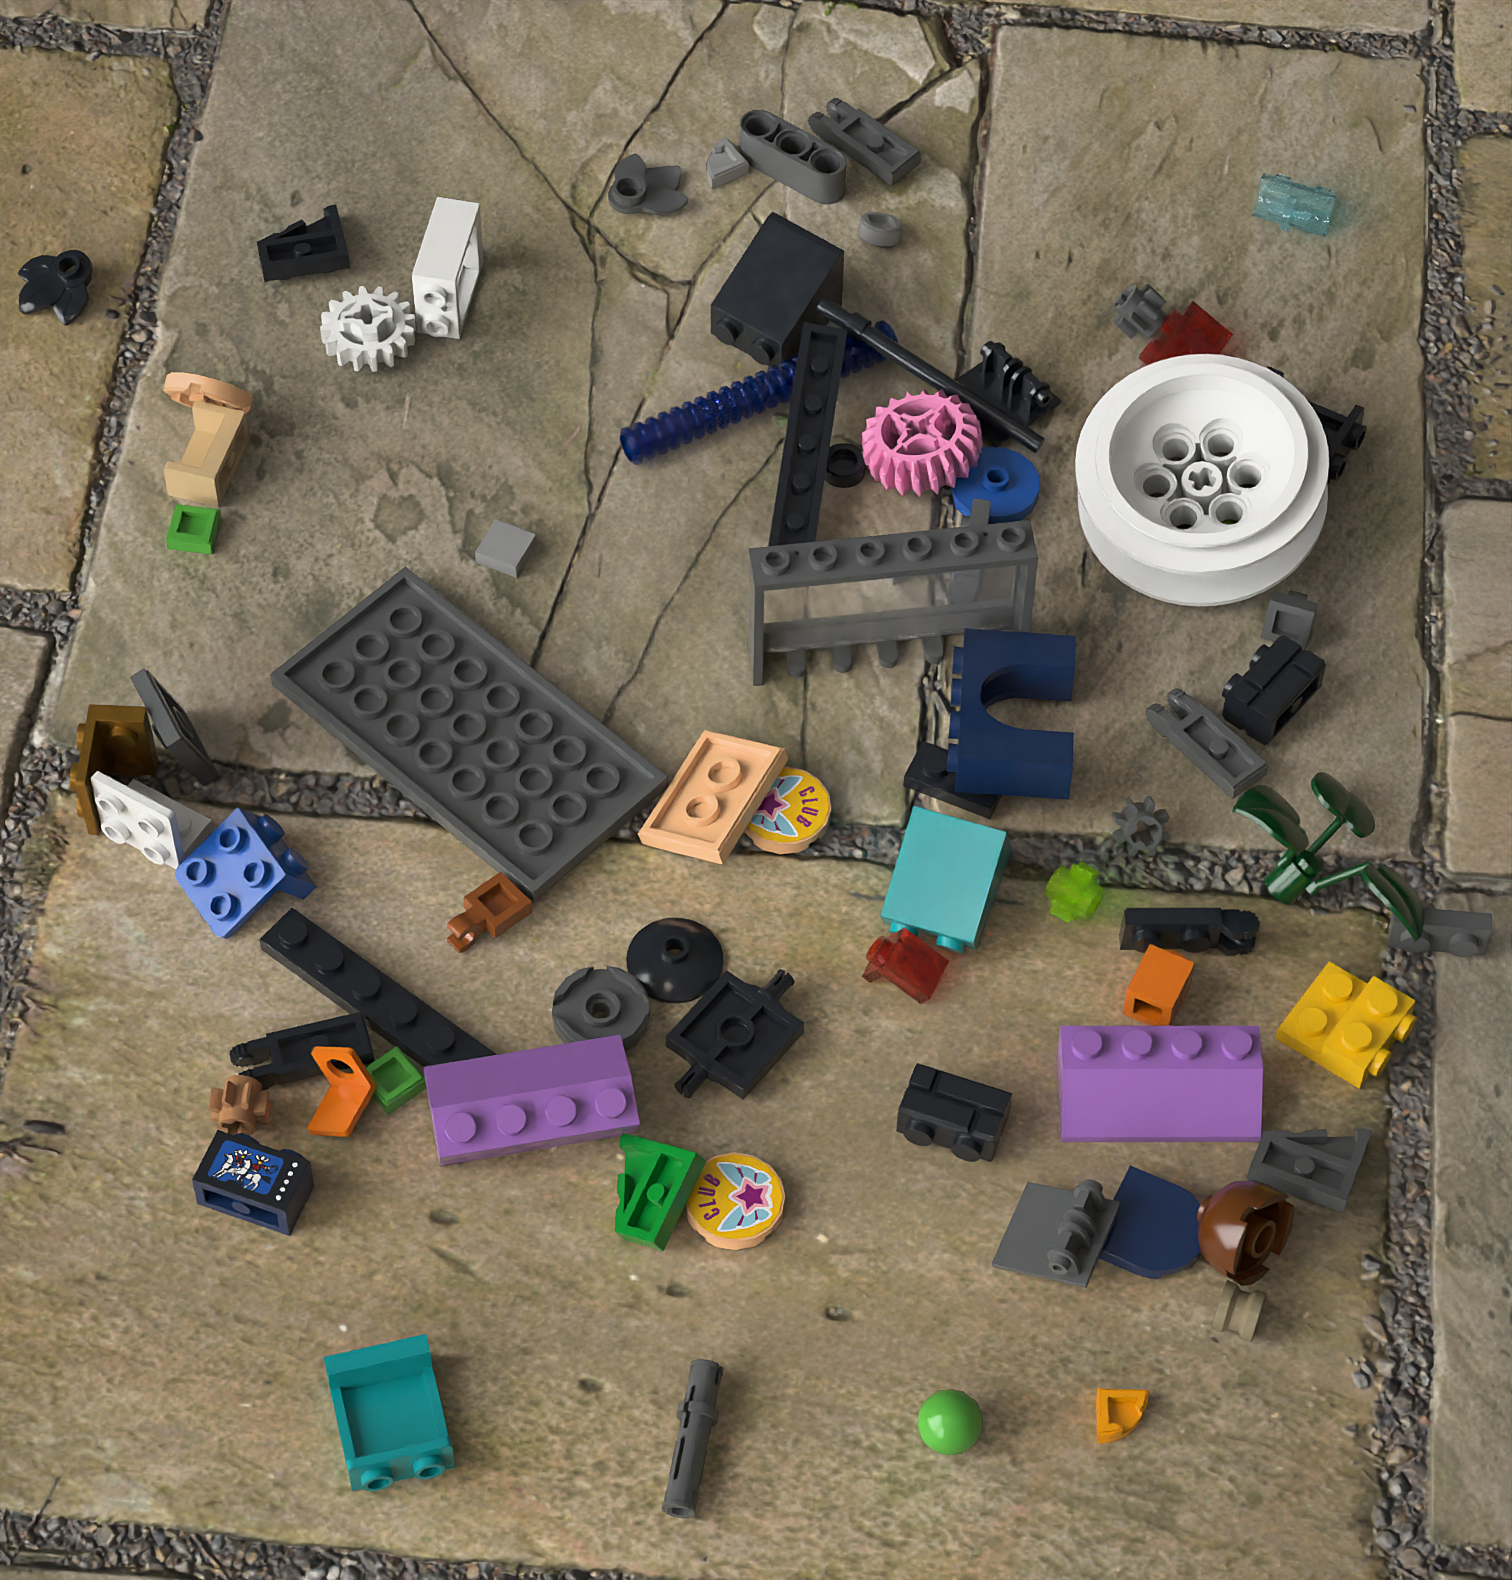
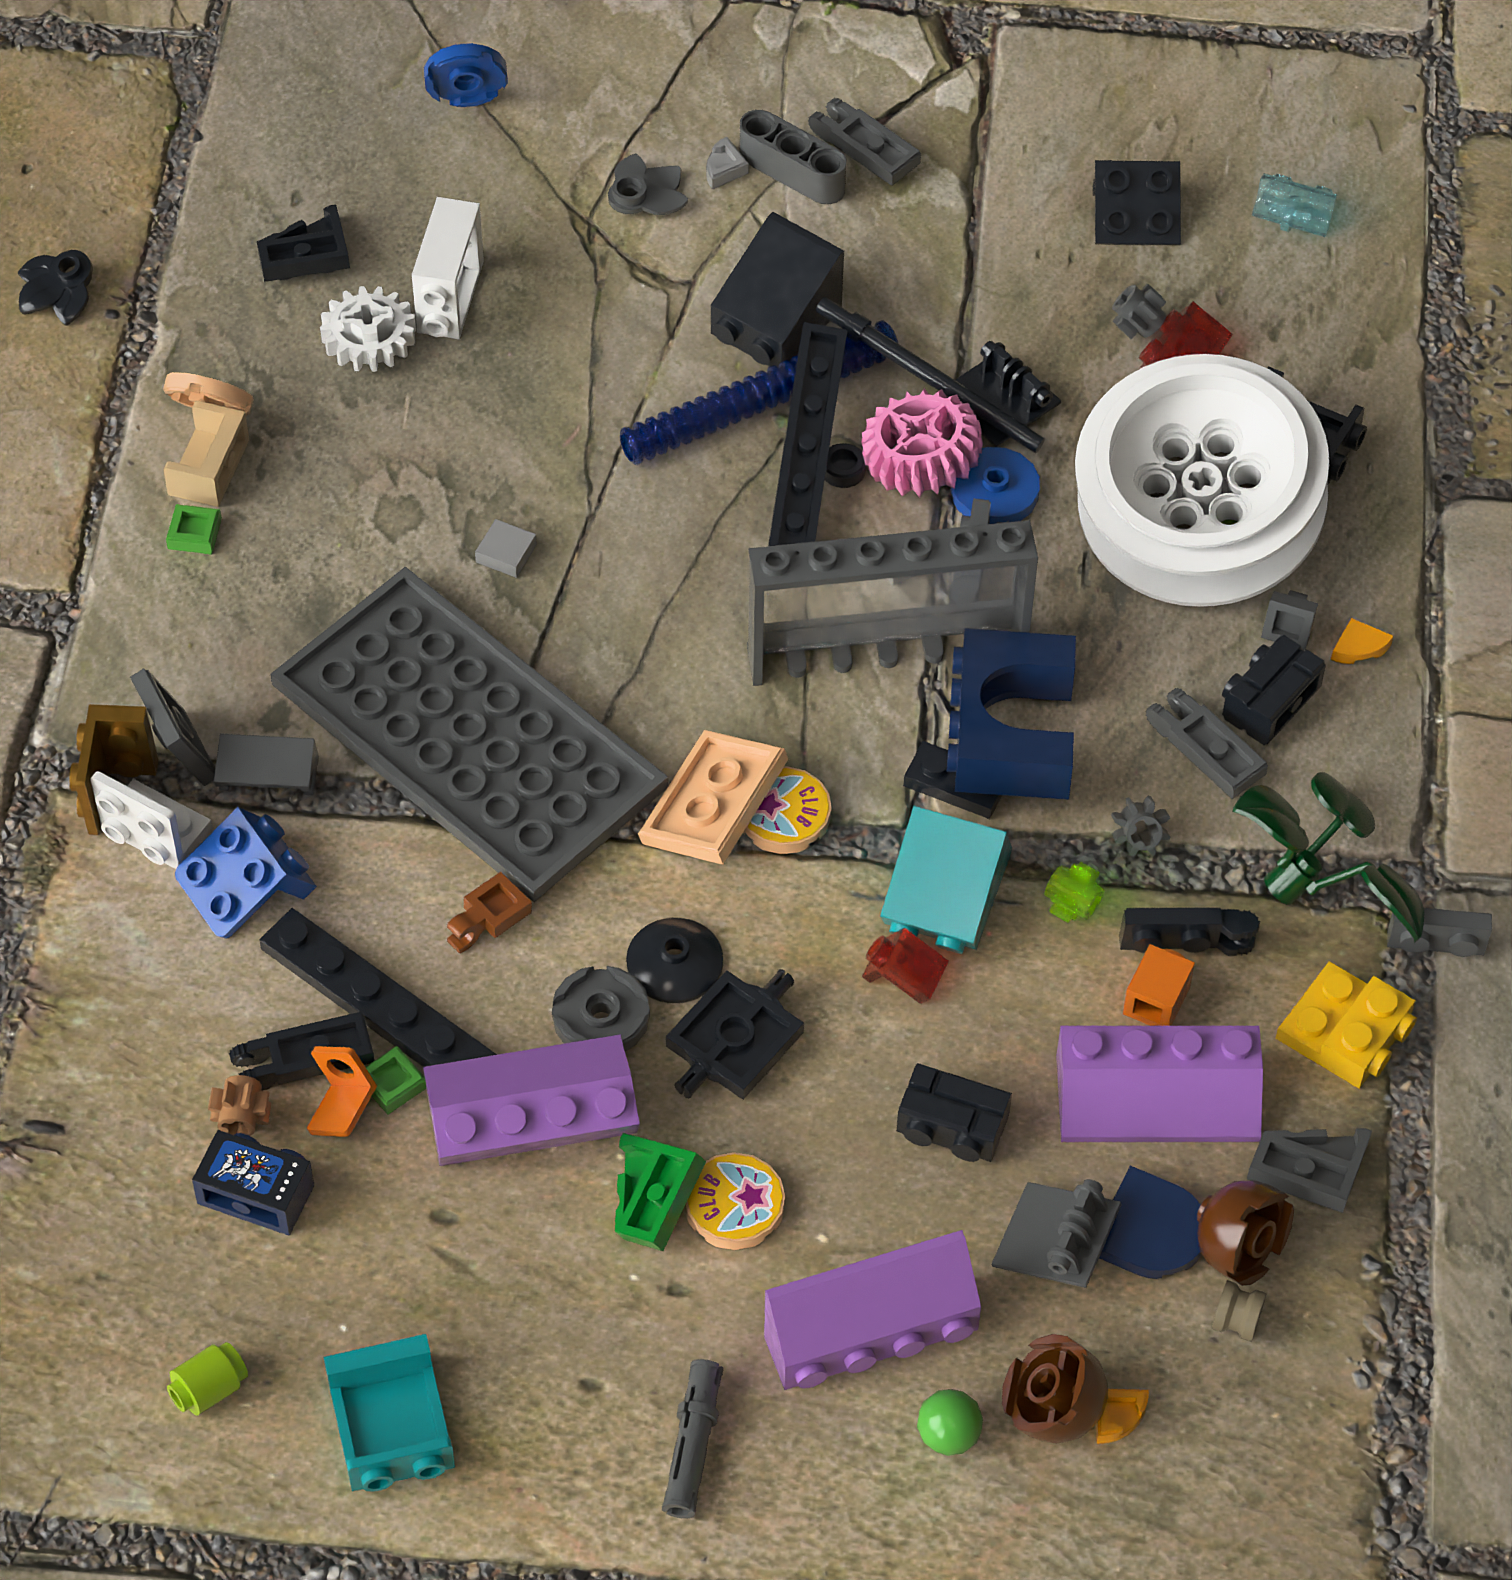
light grey tile [858,212,903,247] -> none
none -> lime brick [167,1342,248,1416]
none -> dark grey hinge [214,733,319,795]
none -> blue plate [424,43,508,107]
none -> medium lavender slope [764,1230,981,1390]
none -> reddish brown cylinder [1002,1334,1108,1444]
none -> black hinge [1092,160,1181,245]
none -> light orange tile [1331,618,1393,664]

